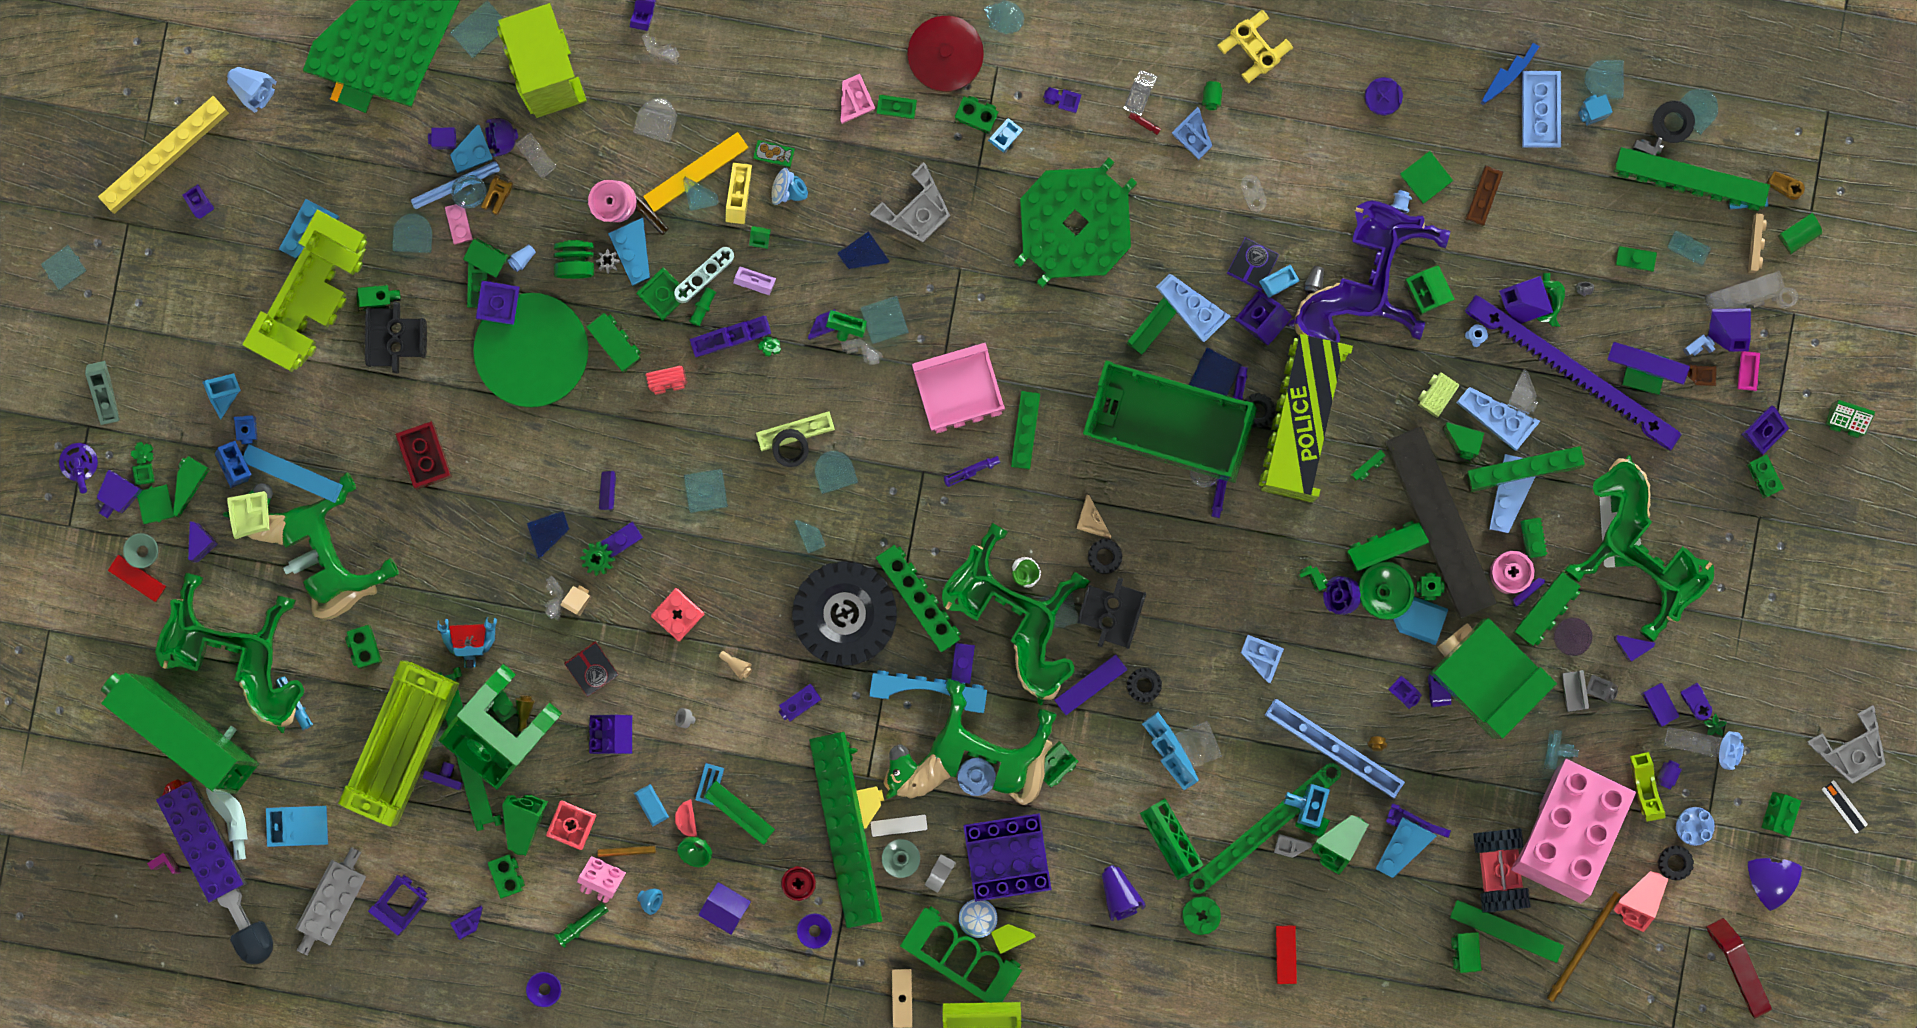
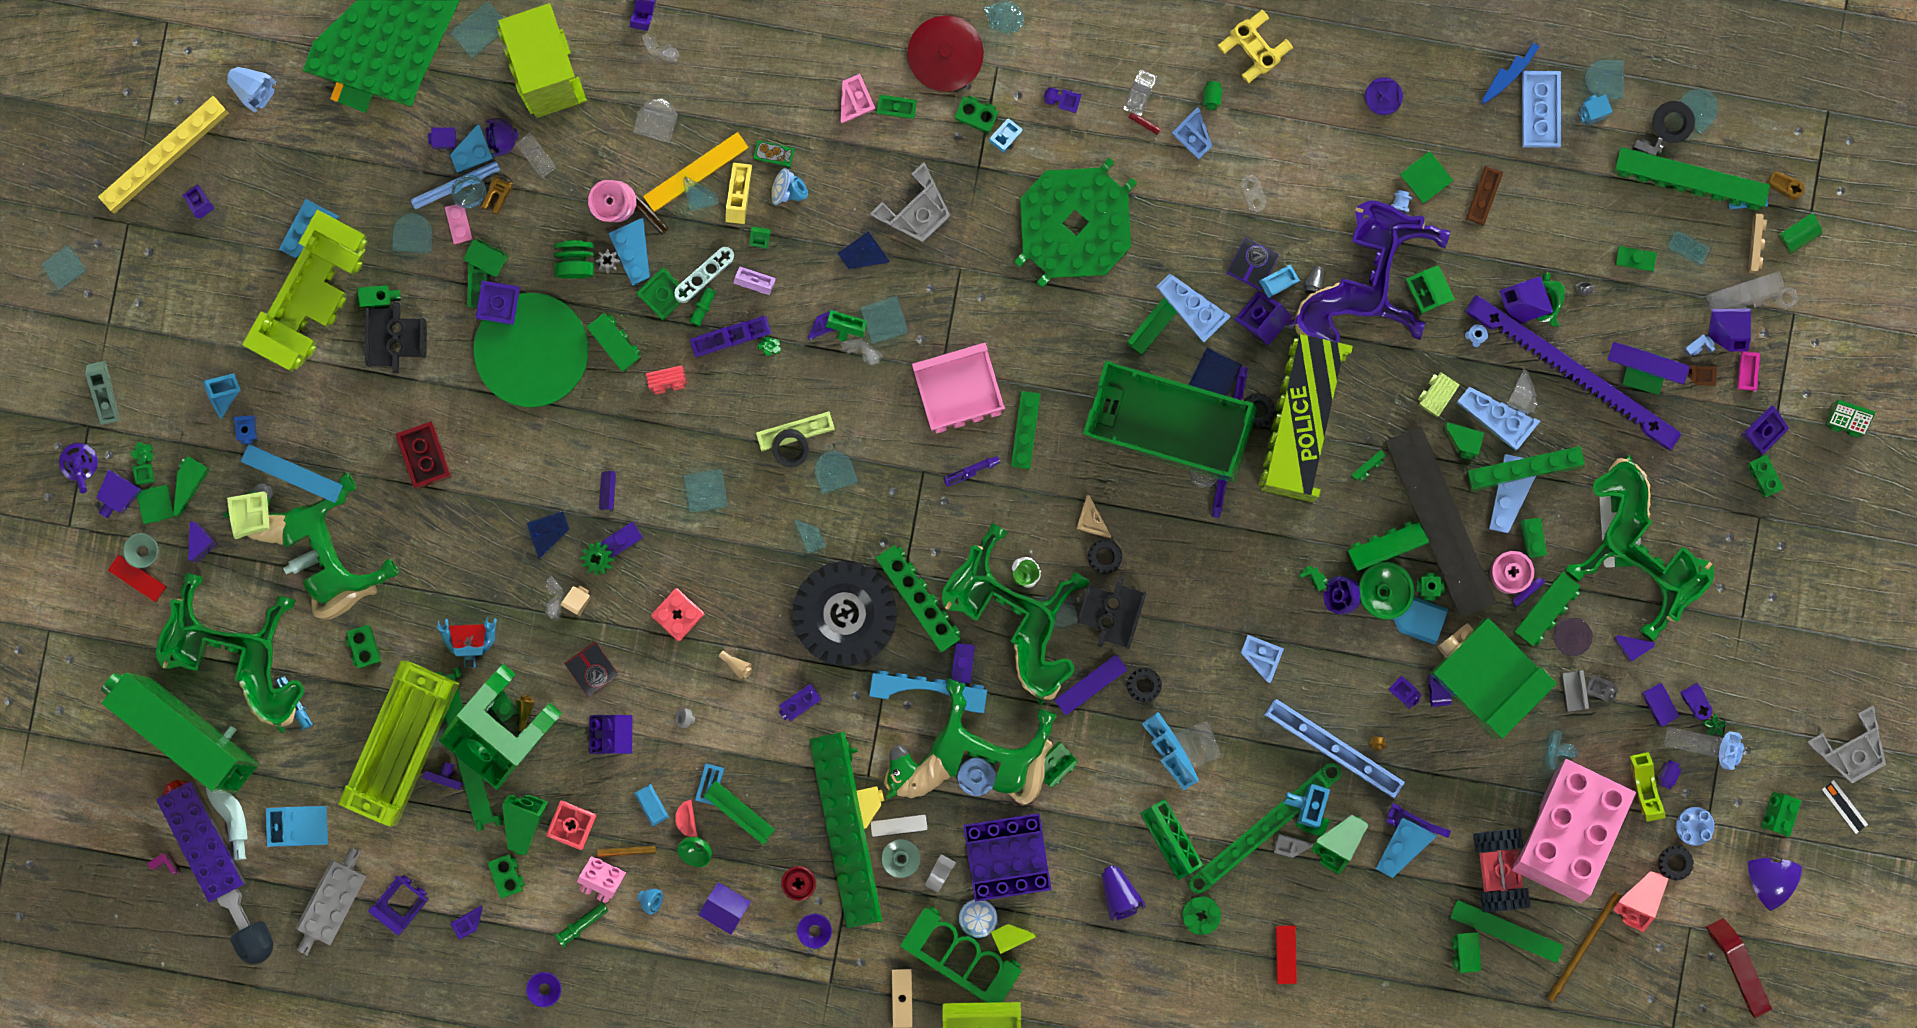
blue brick [215,441,251,488] -> none
light blue cone [507,244,536,272] -> none

